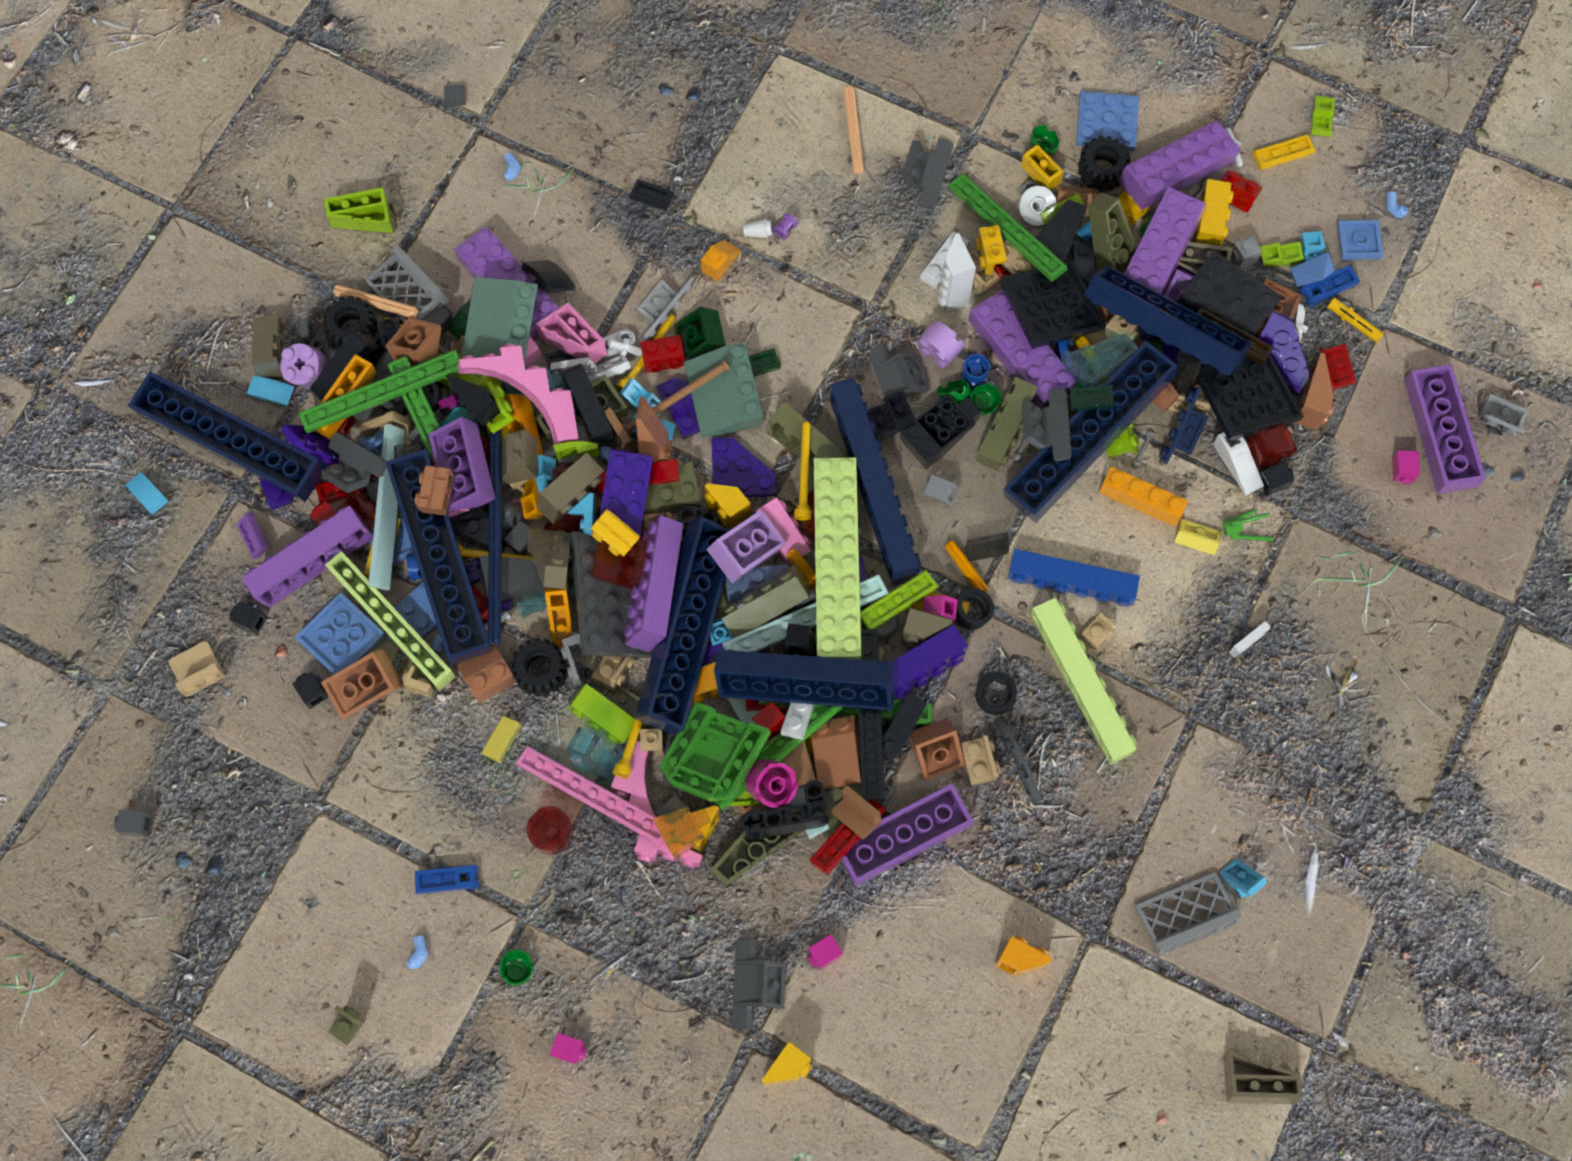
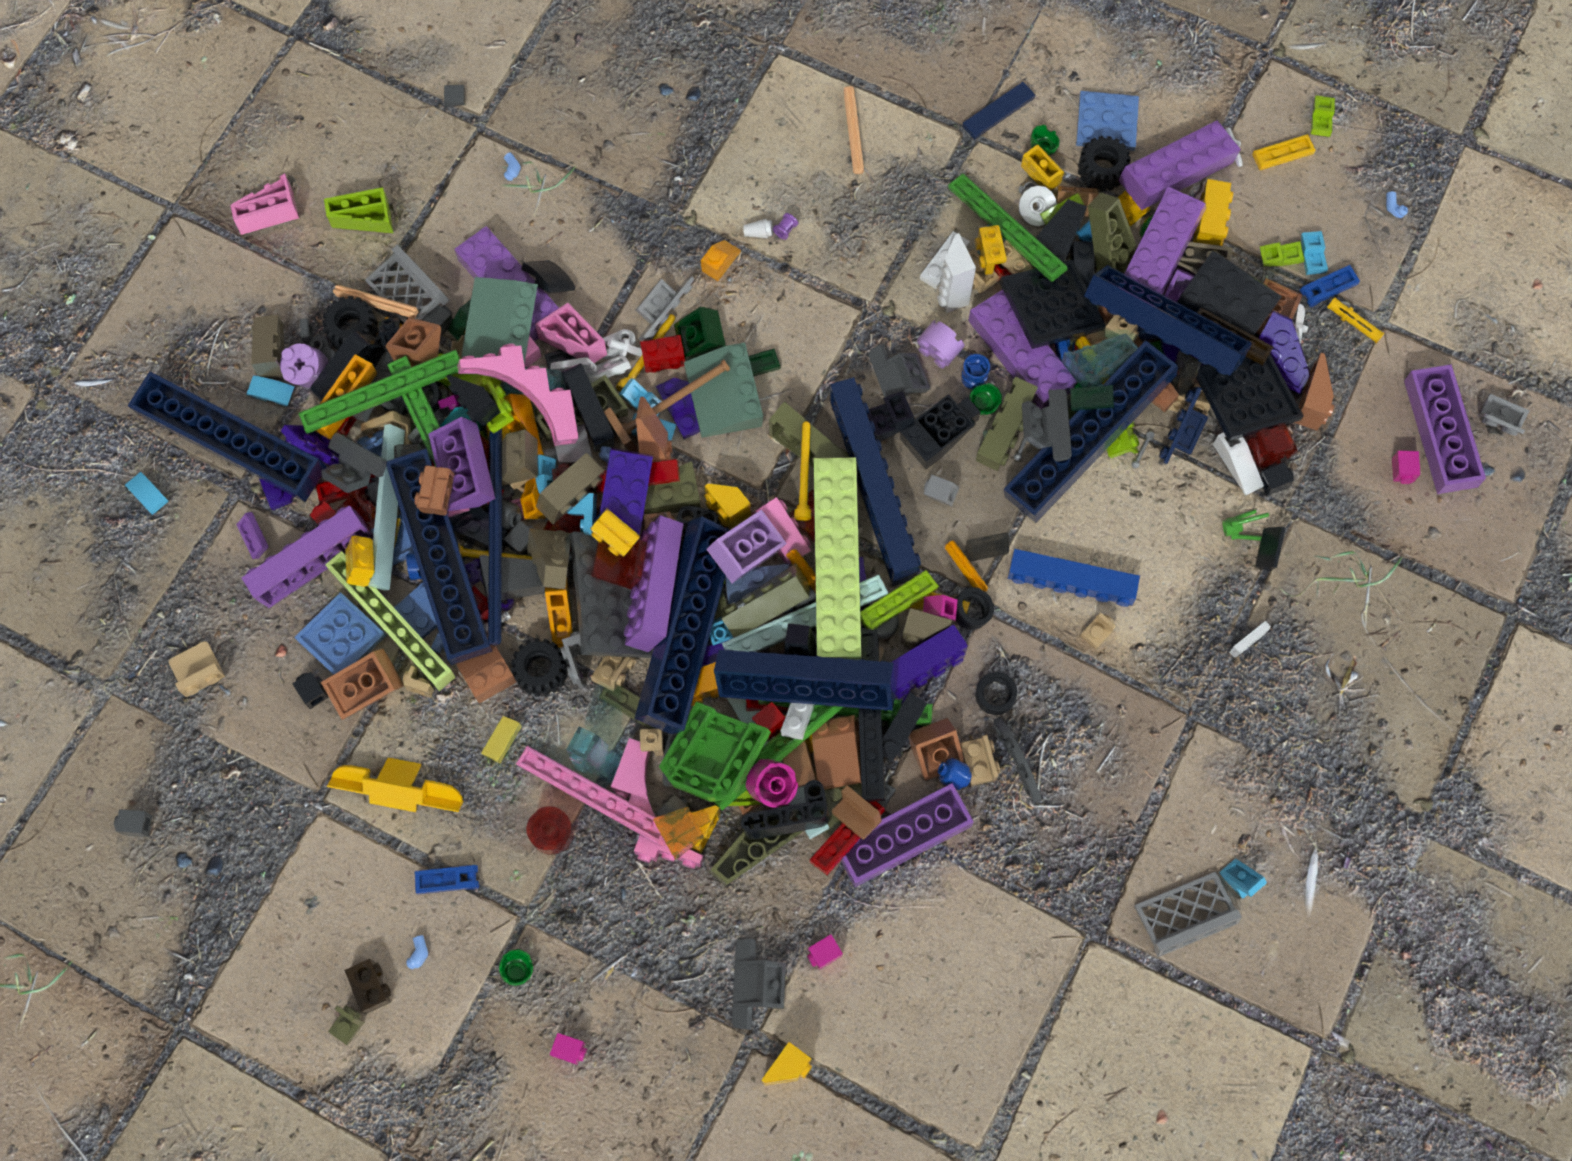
black brick [229,601,267,635] -> none
clear light blue pin [517,584,576,619] -> none
lime slope [553,441,600,460] -> none
lime wedge [564,684,635,745] -> none
yellow piece [612,719,643,779] -> none
black tile [630,179,674,211] -> none
dark purple plate [711,437,776,497] -> none
dark grey plate [902,138,953,209] -> none
green hair [937,380,971,404] -> none
light orange slope [995,936,1052,977] -> none
yellowish green brick [1030,598,1137,765] -> none
light orange brick [1099,466,1188,527] -> none
light yellow slope [1175,519,1222,555] -> none
red bracket [1220,170,1262,213] -> none
dark tan wedge [1223,1050,1303,1104] -> none
light grey brick [1231,236,1262,269] -> none
medium blue slope [1290,252,1335,287] -> none
red bracket [1317,344,1357,390] -> none
medium blue plate [1337,220,1383,260] -> none
none -> bright pink wedge [230,174,299,235]
none -> yellow piece [327,757,463,812]
none -> dark brown brick [344,959,391,1014]
none -> yellow brick [345,535,374,587]
none -> blue head [938,758,972,790]
none -> dark blue tile [962,82,1035,140]
none -> black slope [1255,527,1285,572]

